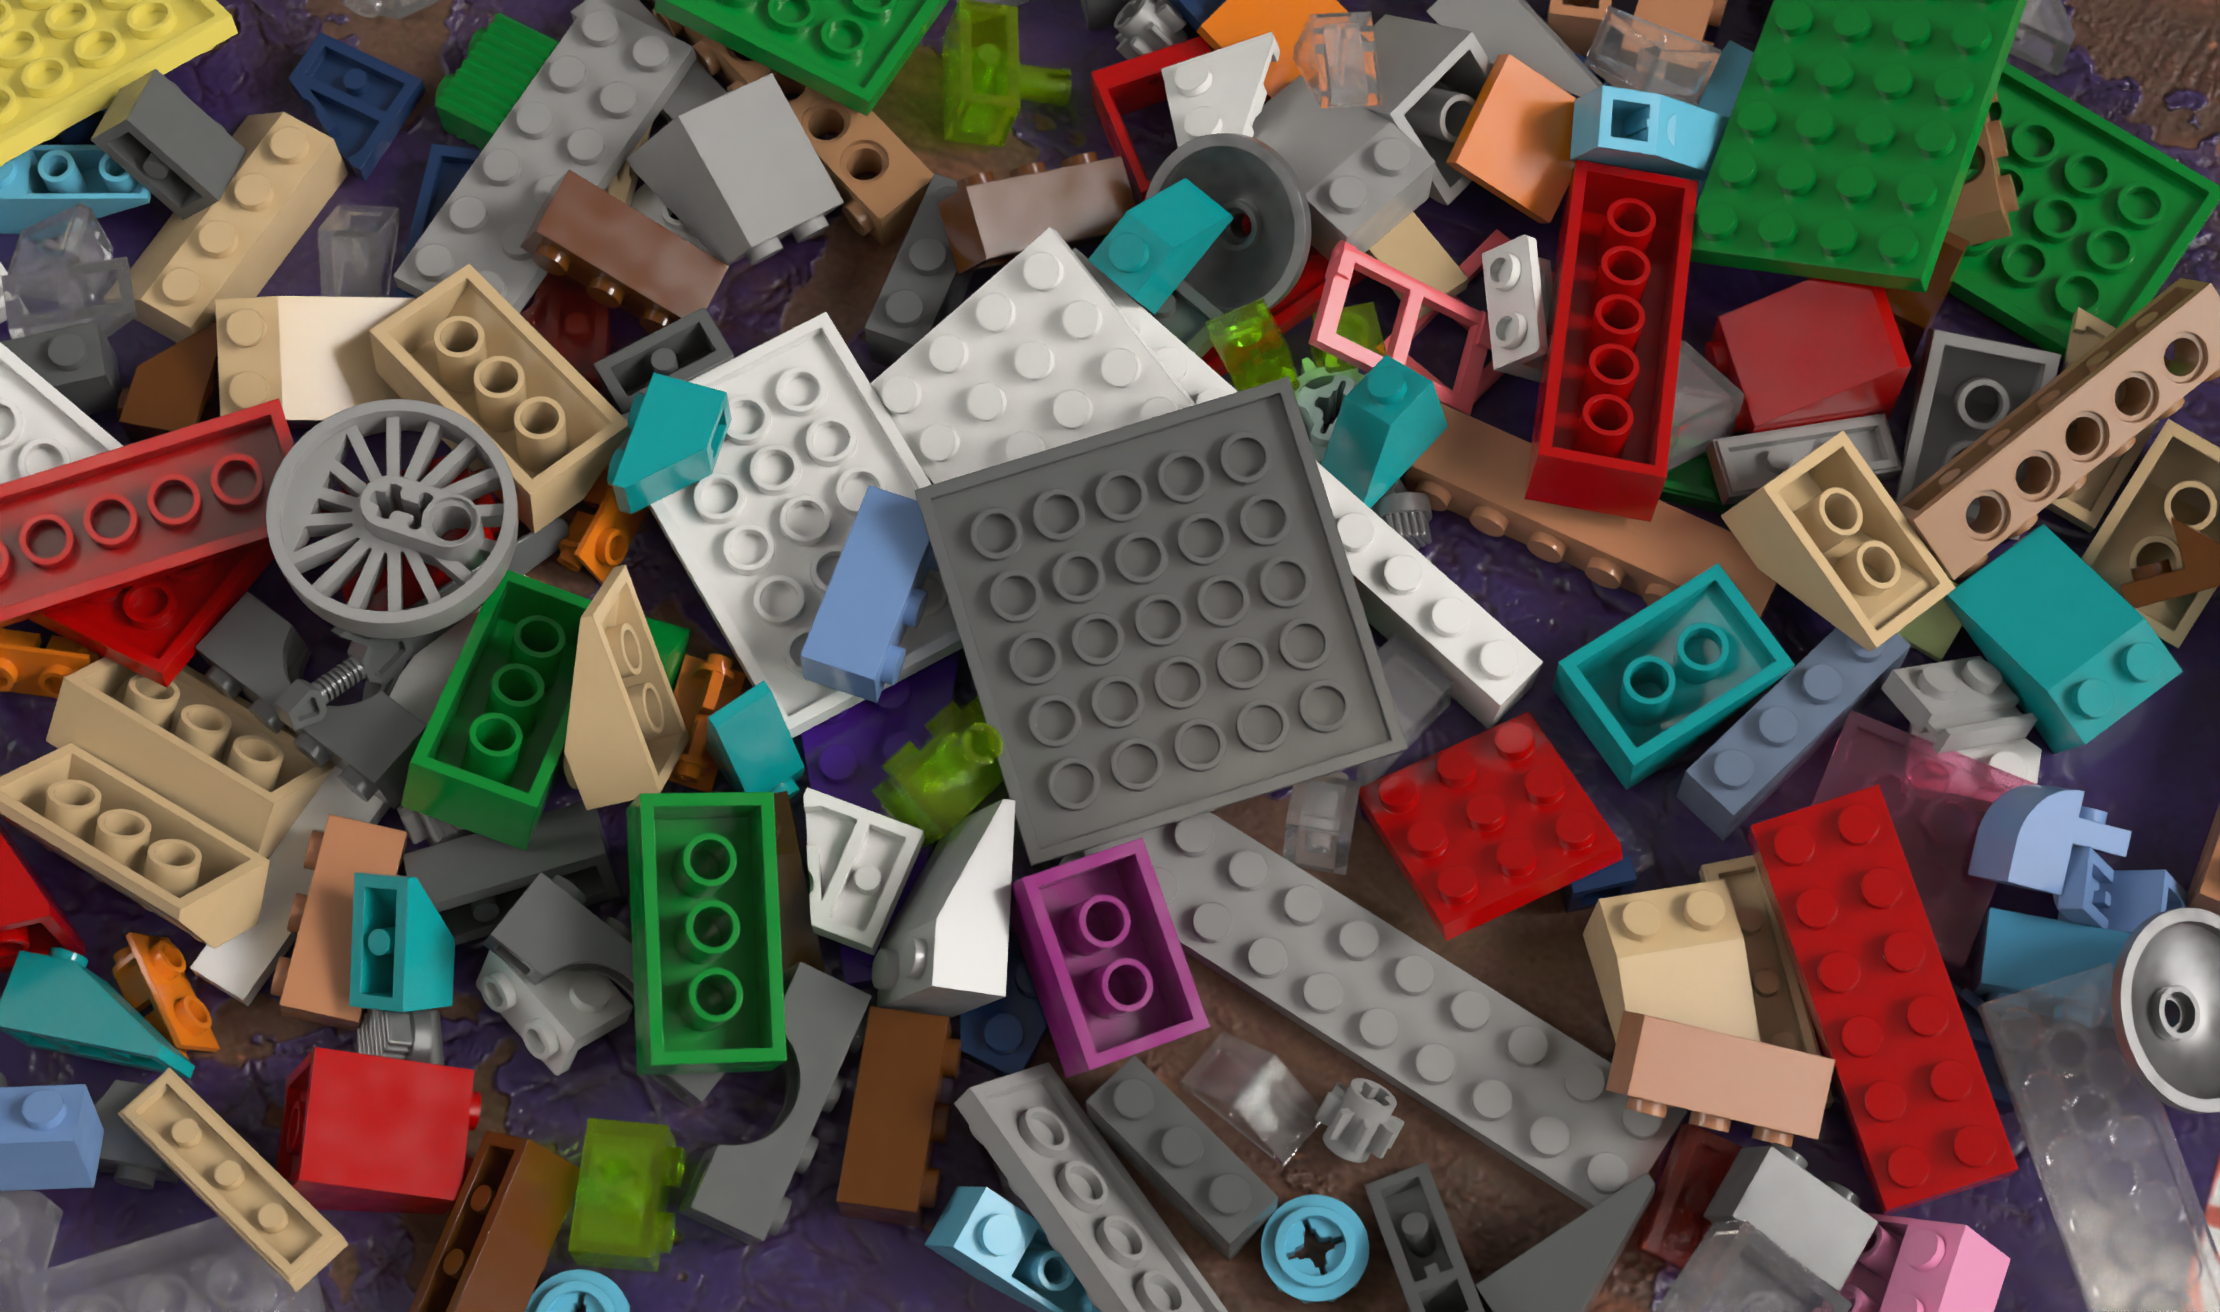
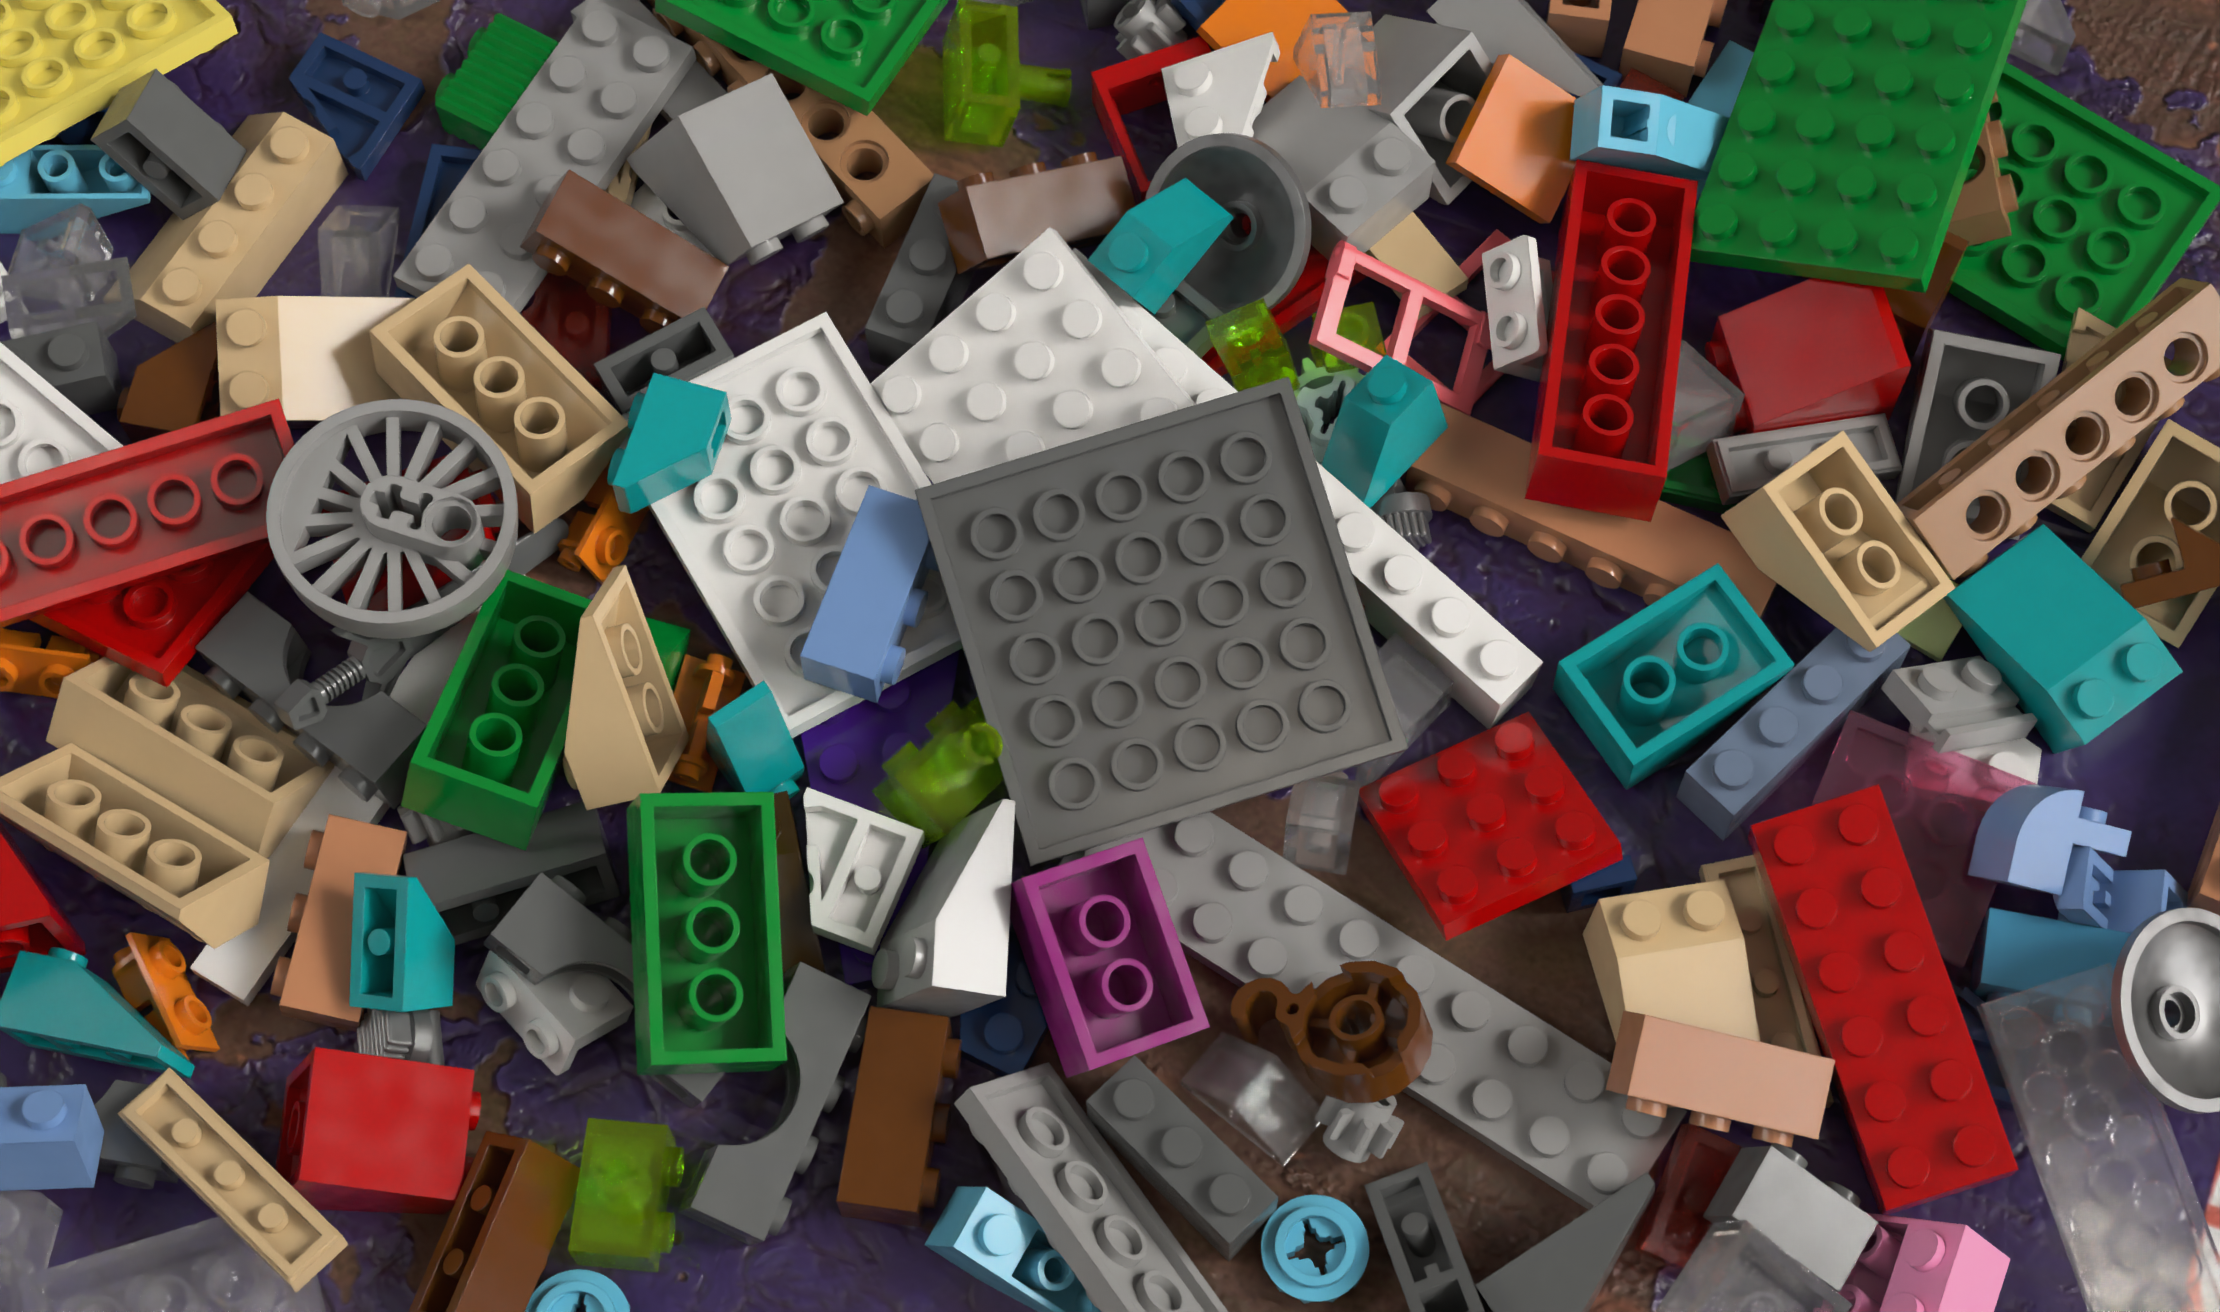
clear slope [1584,6,1721,106] -> none
none -> reddish brown piece [1231,961,1433,1103]

